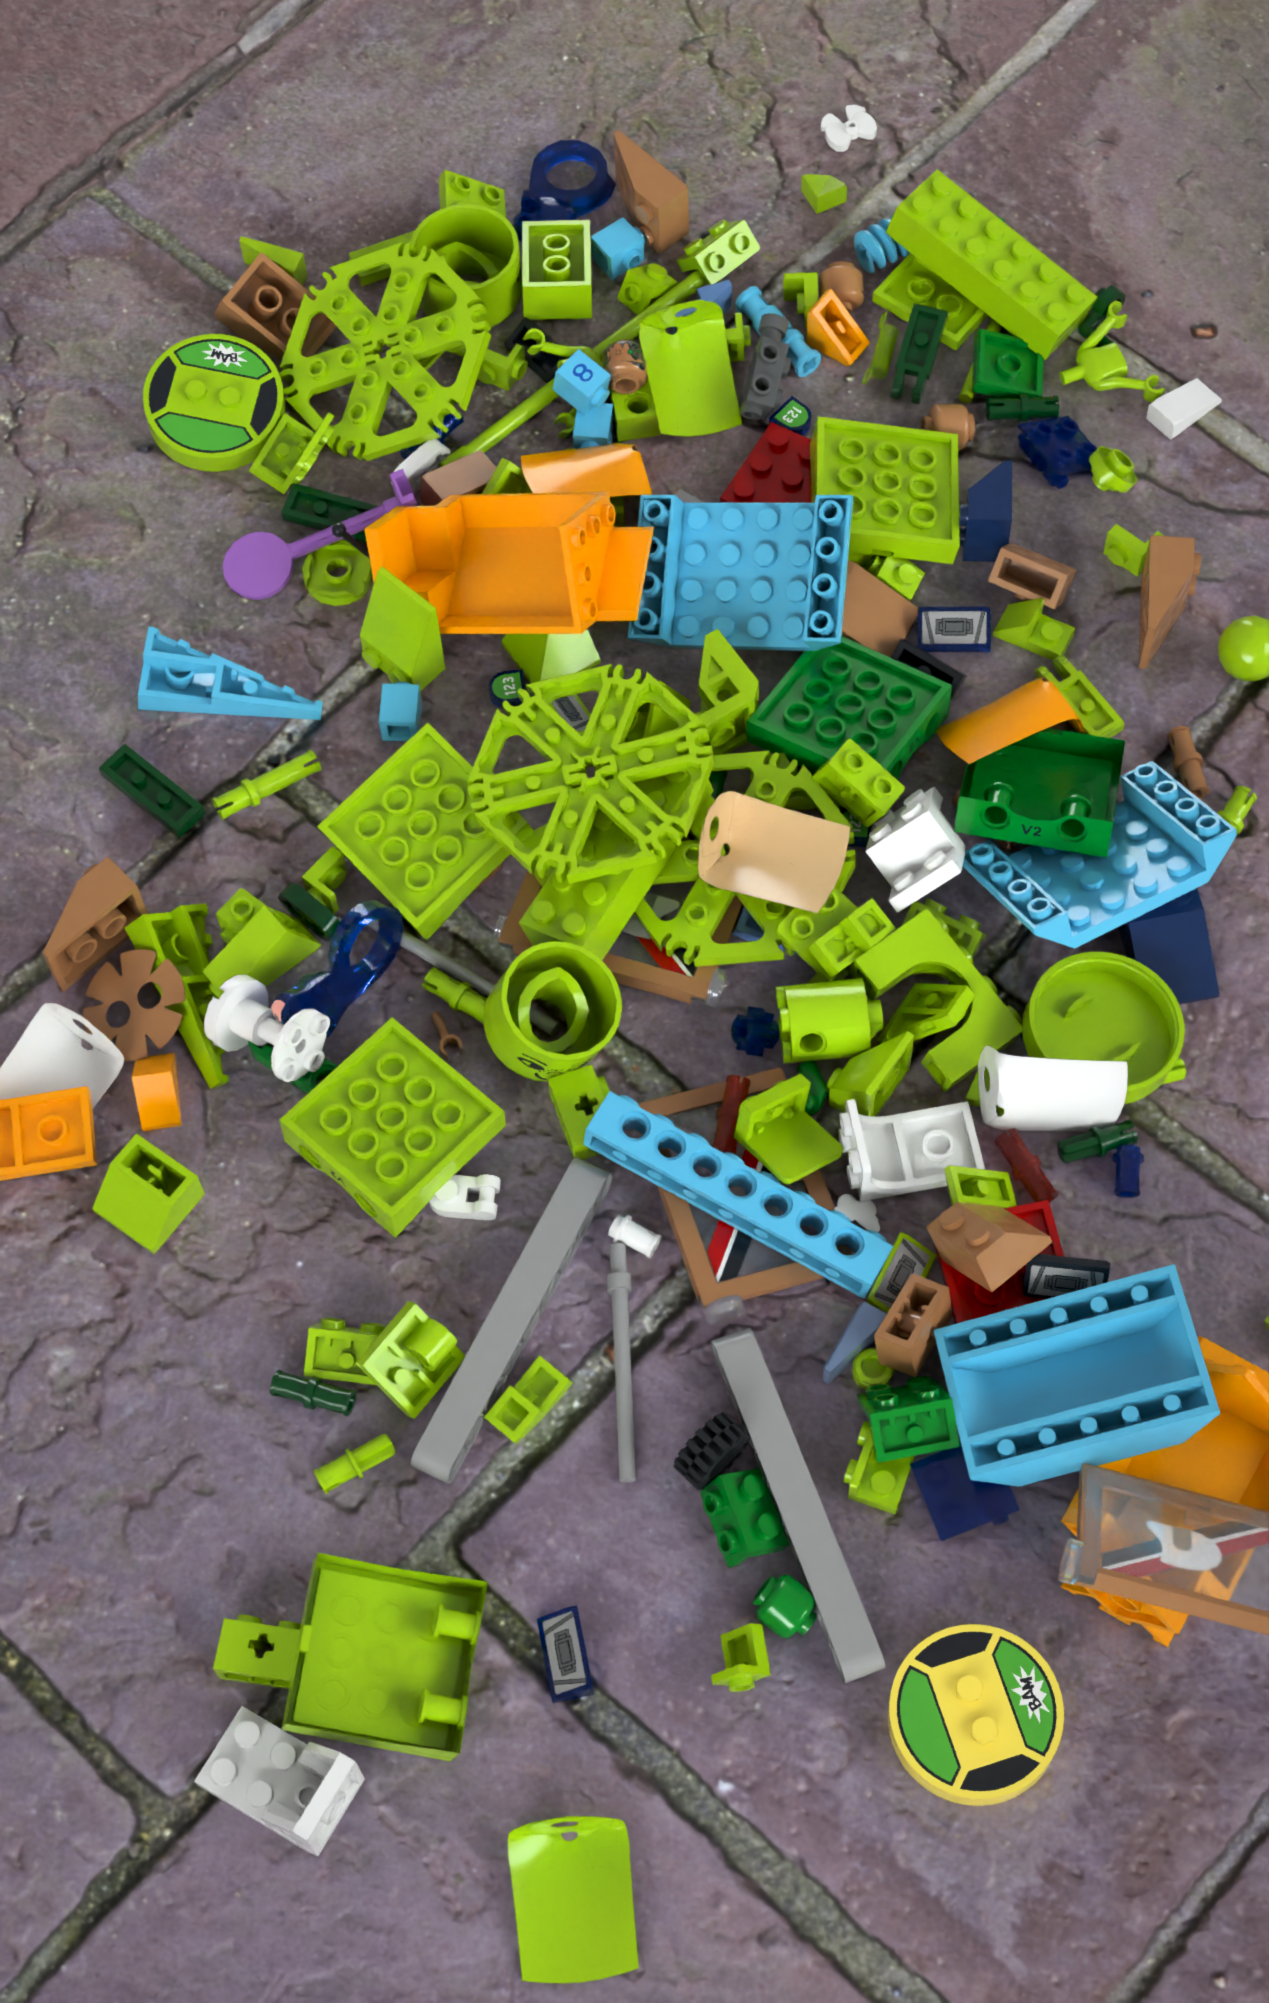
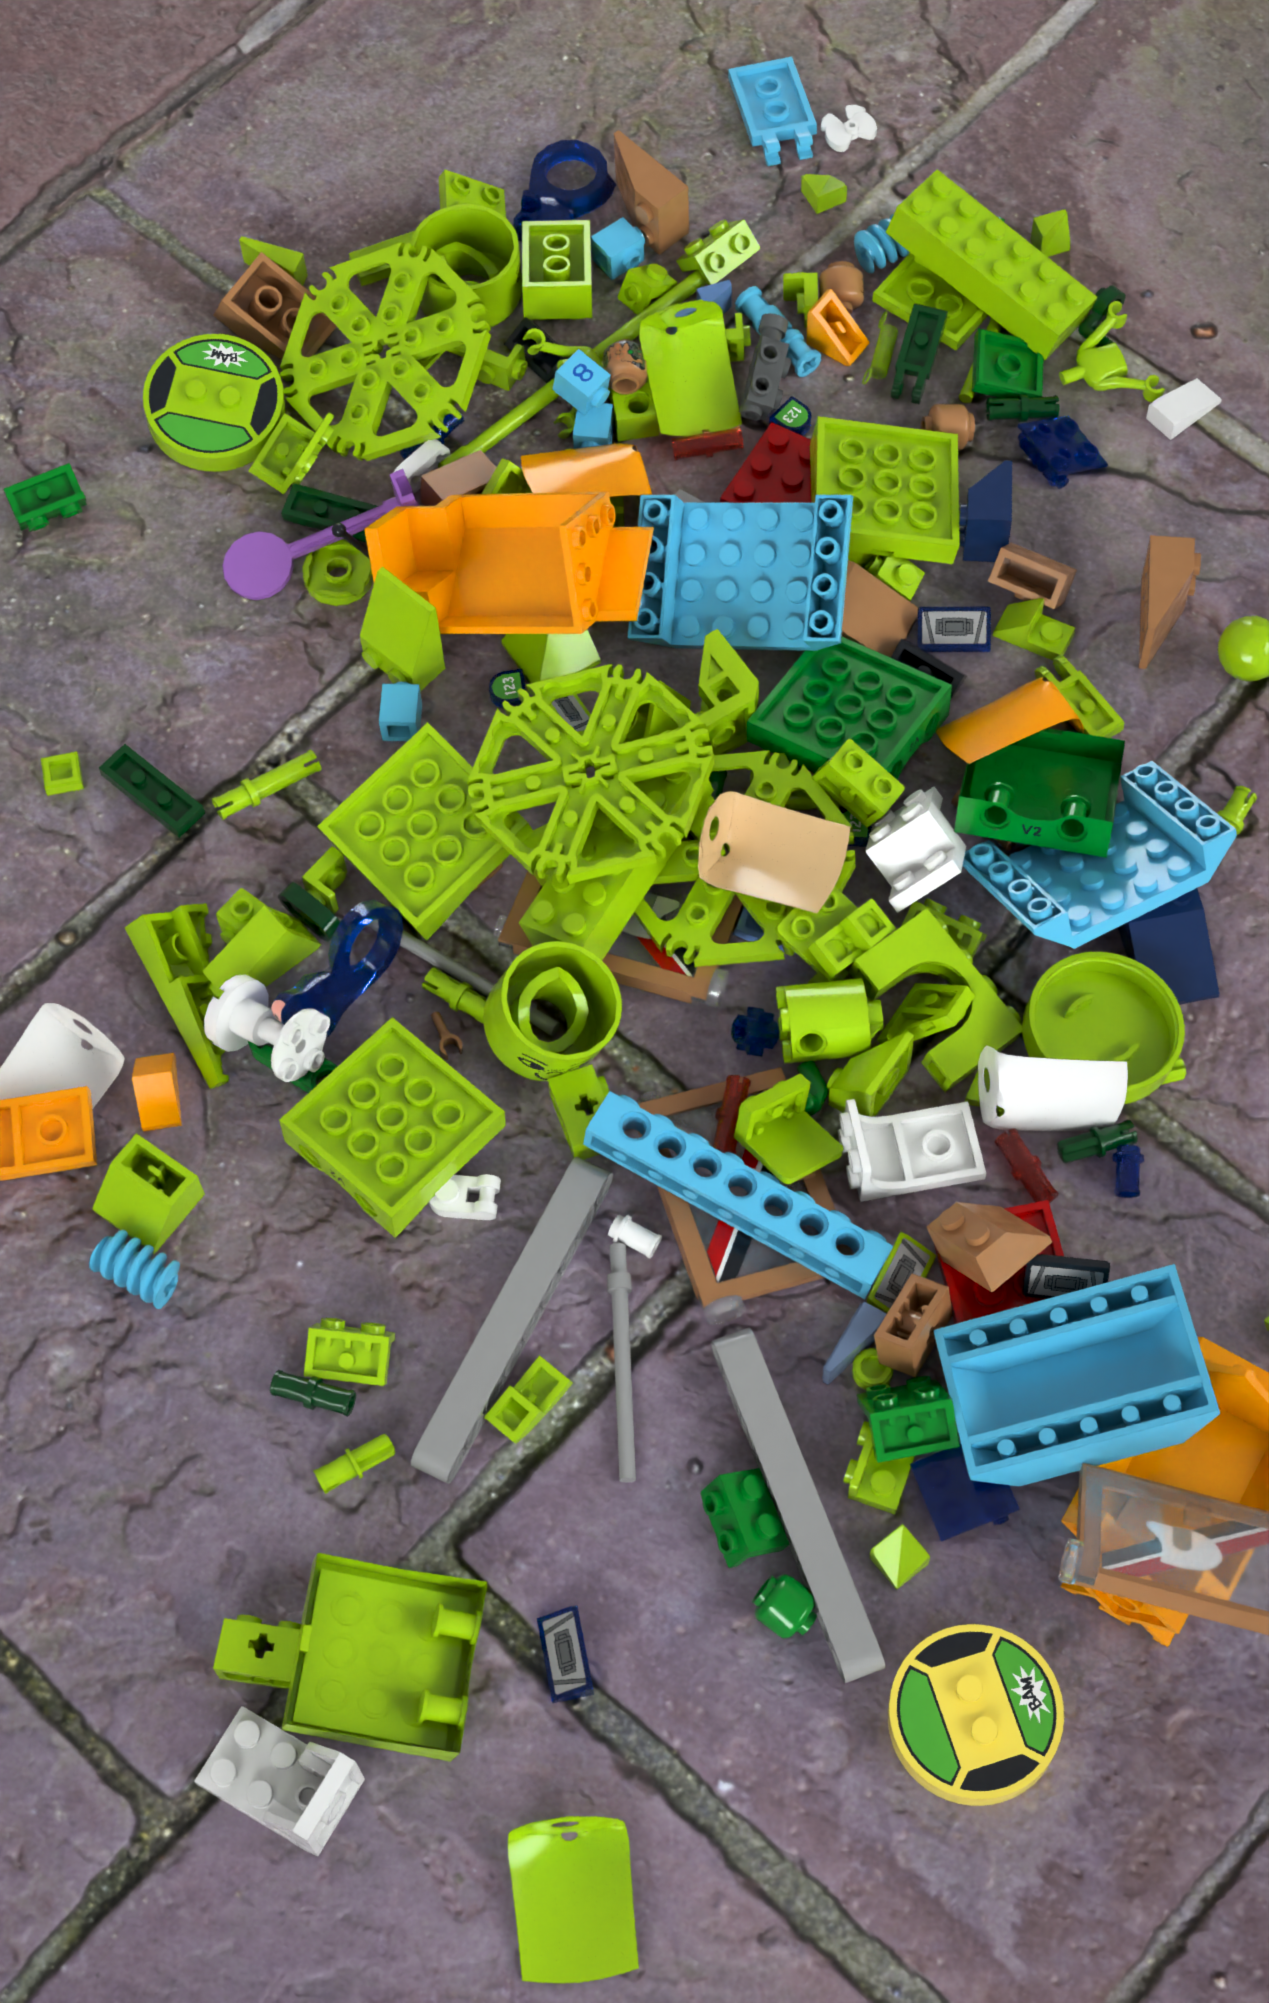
medium nougat slope [42,857,148,992] -> none
medium nougat piece [83,949,185,1061] -> none
medium azure wedge [138,626,323,720] -> none
lime plate [356,1301,465,1419] -> none
black tyre [673,1412,750,1491] -> none
lime bracket [711,1623,771,1692] -> none
white sticker [834,1194,880,1232] -> none
lime slope [944,1165,1017,1209] -> none
lime plate [1089,446,1137,493] -> none
lime bracket [1103,523,1164,577] -> none
medium nougat pin [1167,726,1210,800] -> none
none -> green bracket [3,463,87,532]
none -> lime tile [41,751,84,796]
none -> medium azure piece [89,1229,180,1309]
none -> clear red pin [671,426,744,461]
none -> medium azure tile [728,57,817,166]
none -> lime slope [869,1524,930,1590]
none -> lime slope [1030,209,1071,257]

